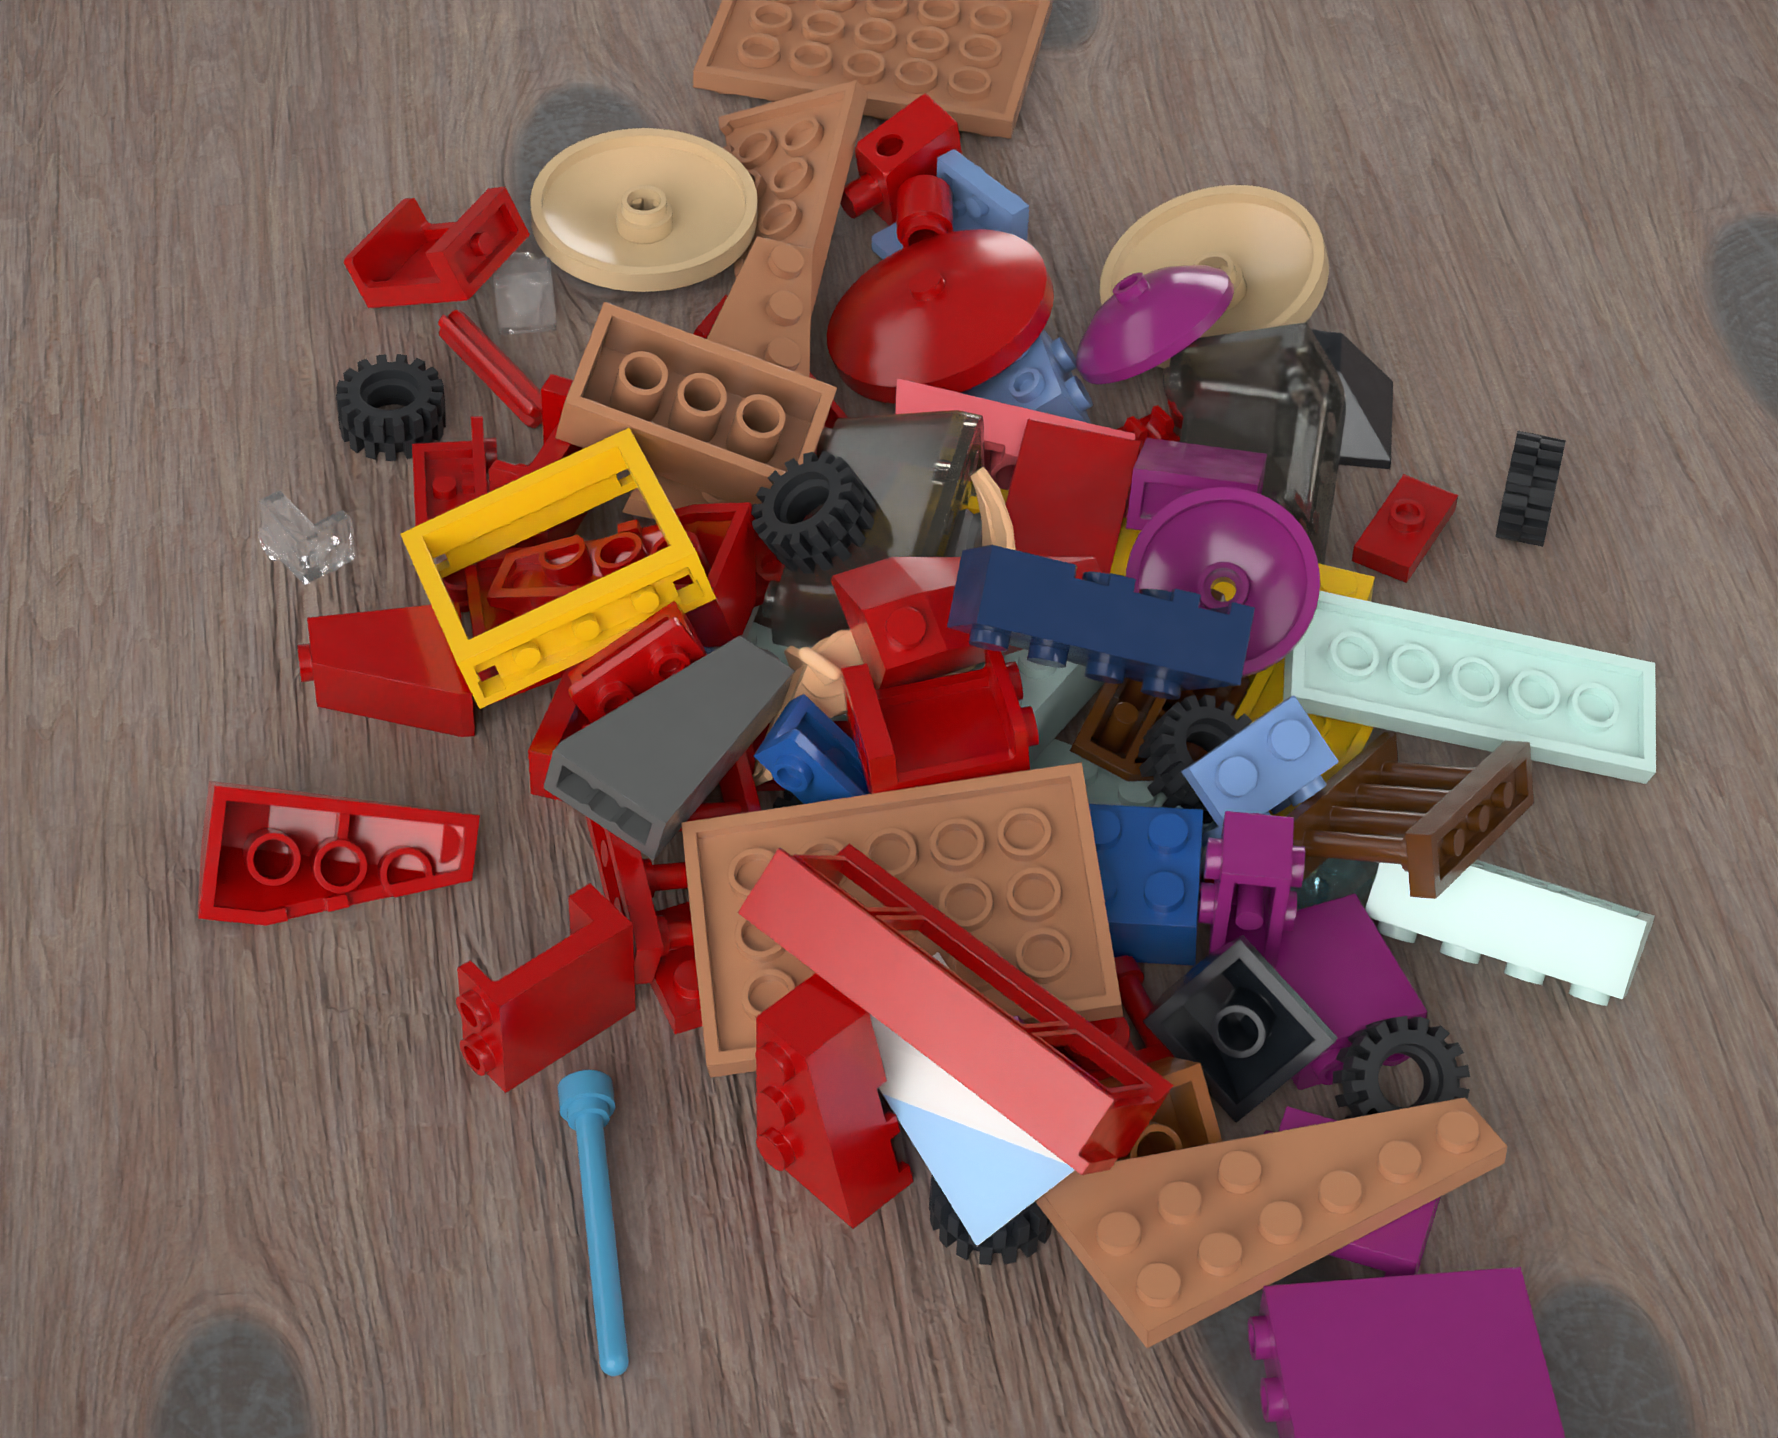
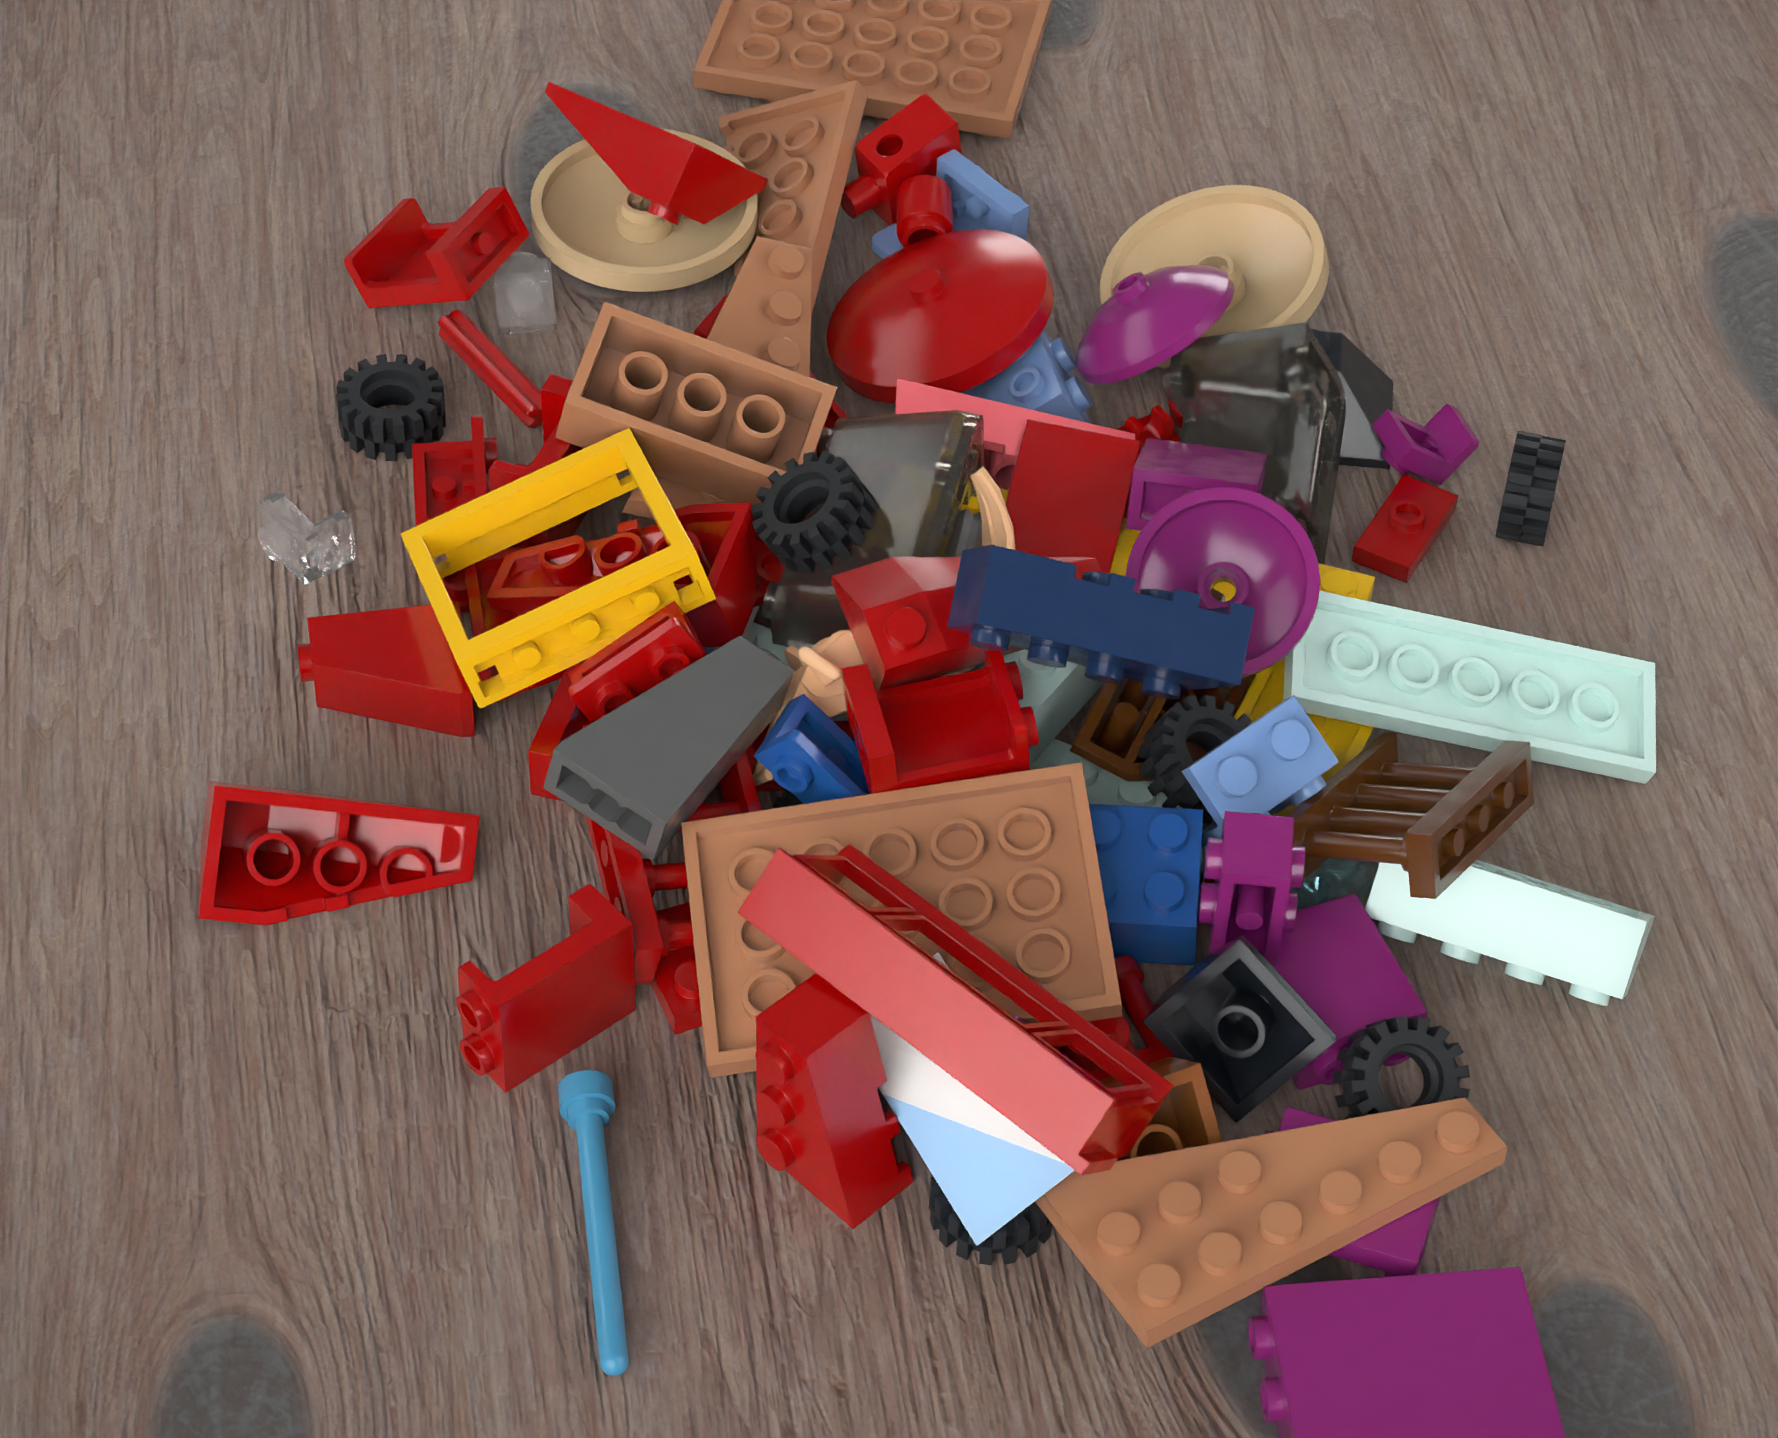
none -> red wedge [544,82,768,225]
none -> magenta bracket [1371,404,1479,485]

